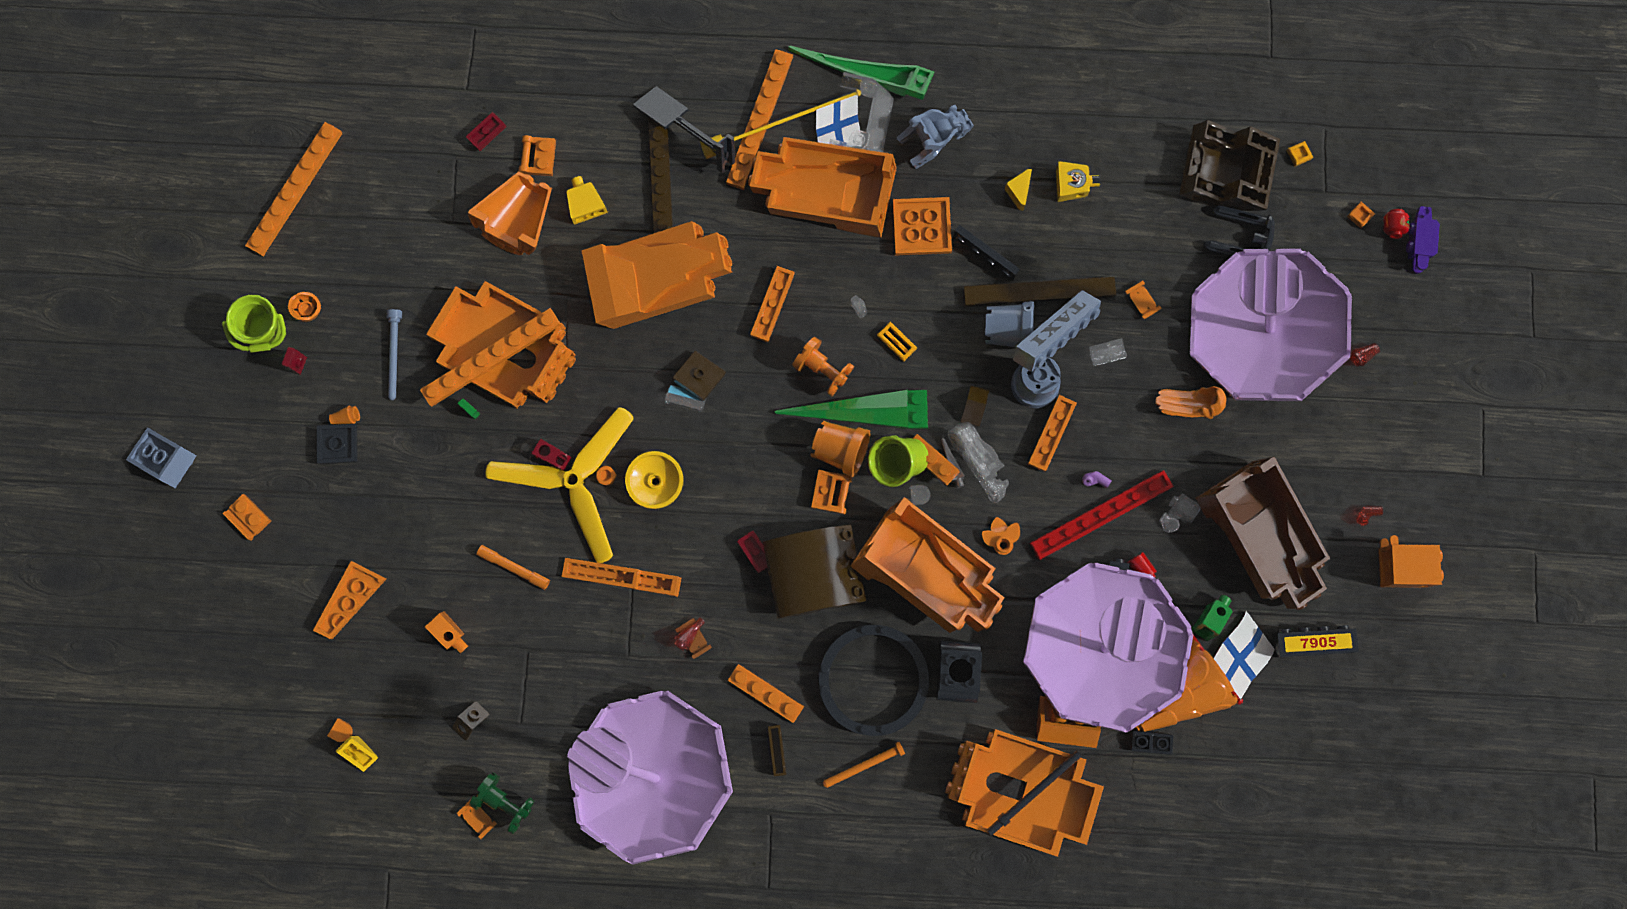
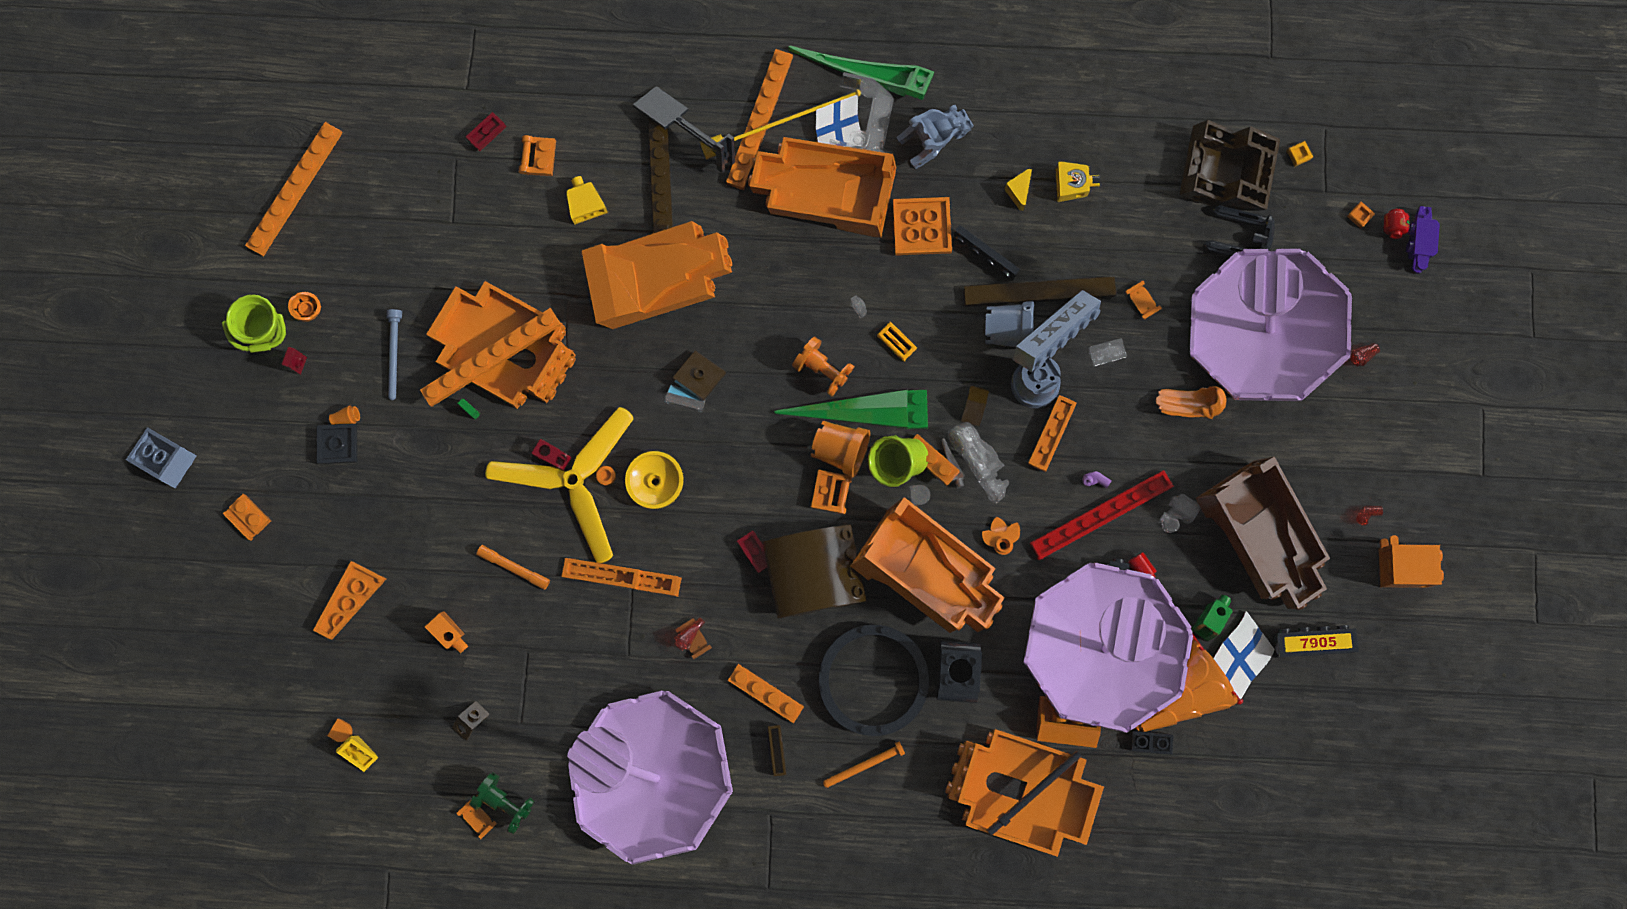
orange cone [468,172,552,255] -> none
orange plate [750,266,795,342] -> none

